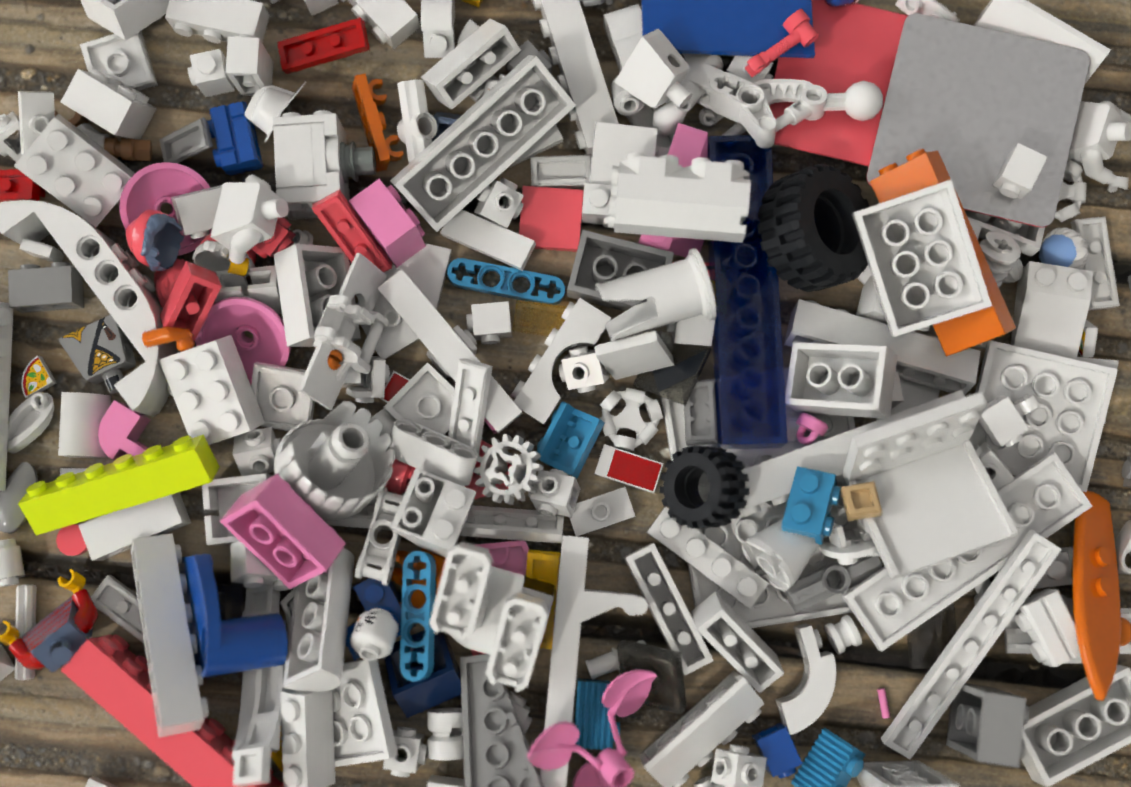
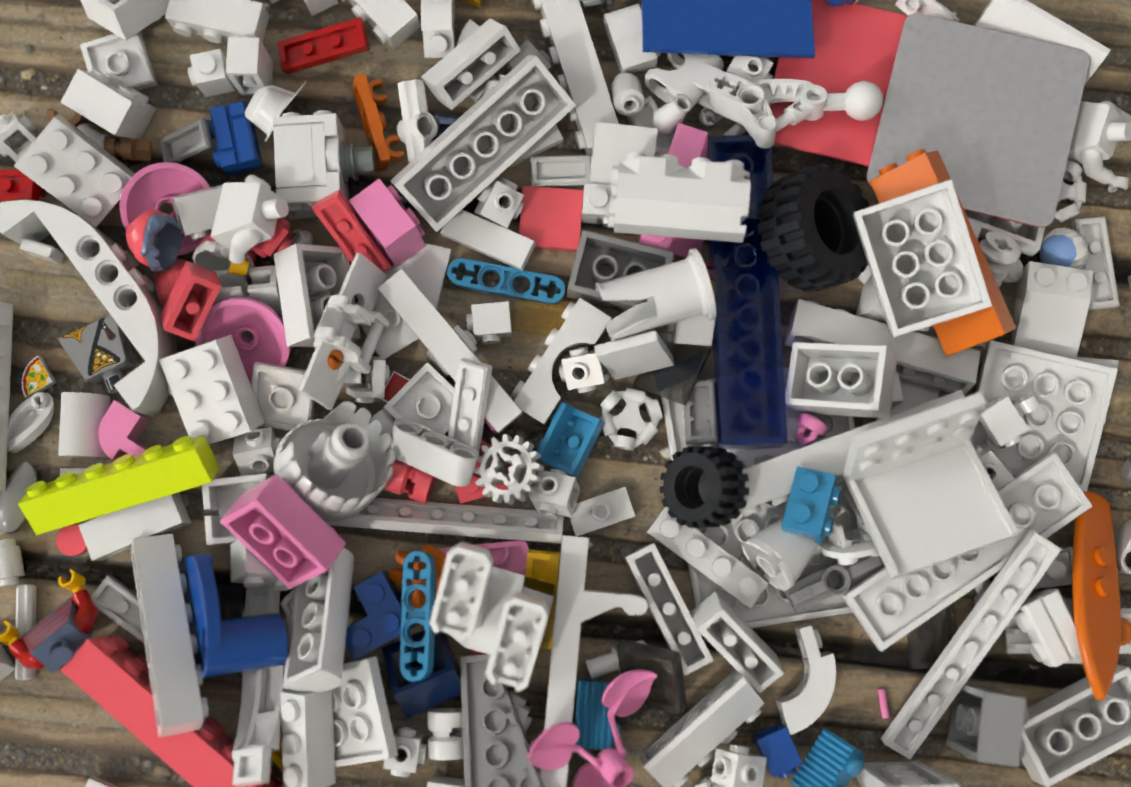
light grey brick [8,262,84,313] -> none
white plate [18,91,55,155] -> none
orange arm [142,327,195,351] -> none
white head [350,608,398,661] -> none
white piece [355,488,403,586] -> none
white slope [390,468,477,557] -> none
red tile [594,444,664,494] -> none
white torso [614,29,693,108] -> none
coral brick [745,9,819,77] -> none
white wheel [824,615,862,655] -> none
tan tile [840,481,882,521] -> none
white brick [992,143,1048,199] -> none
white tile [1078,319,1098,358] -> none

